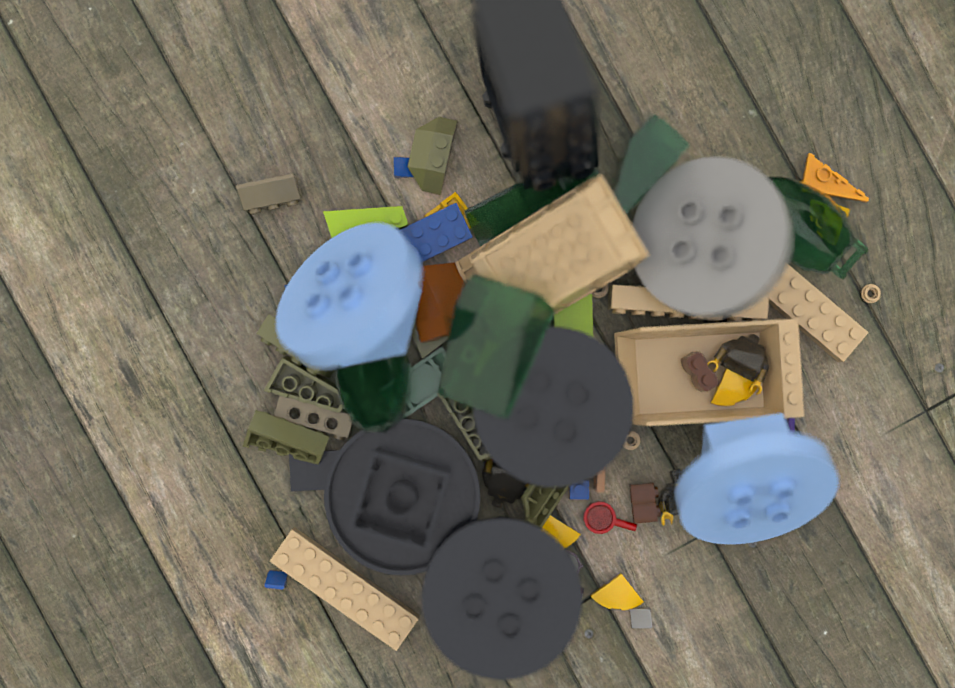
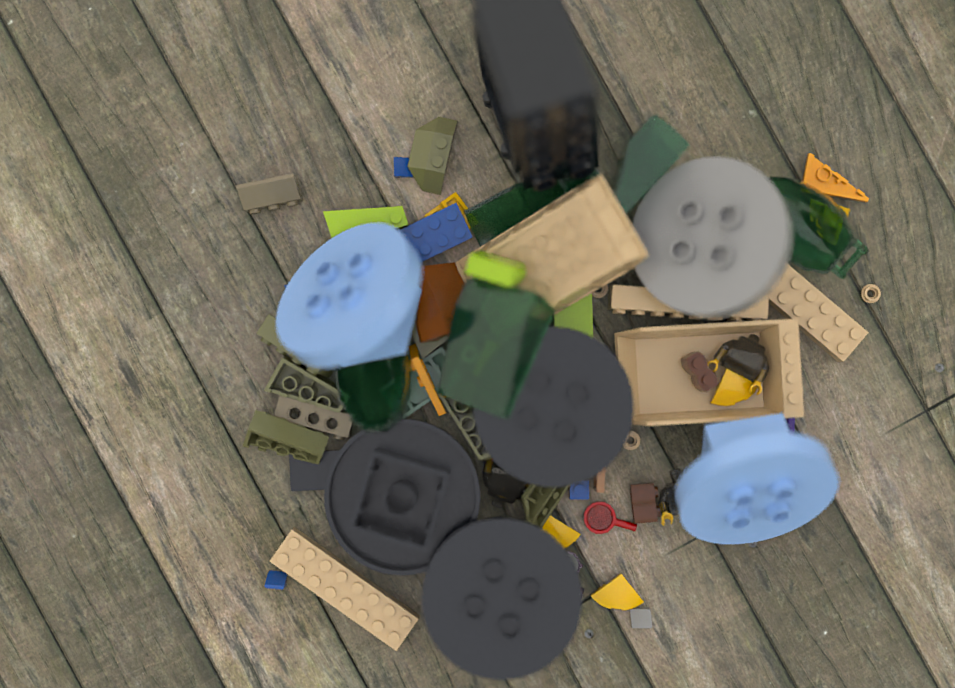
none -> light orange wing [409,343,446,416]
none -> lime brick [465,250,526,287]

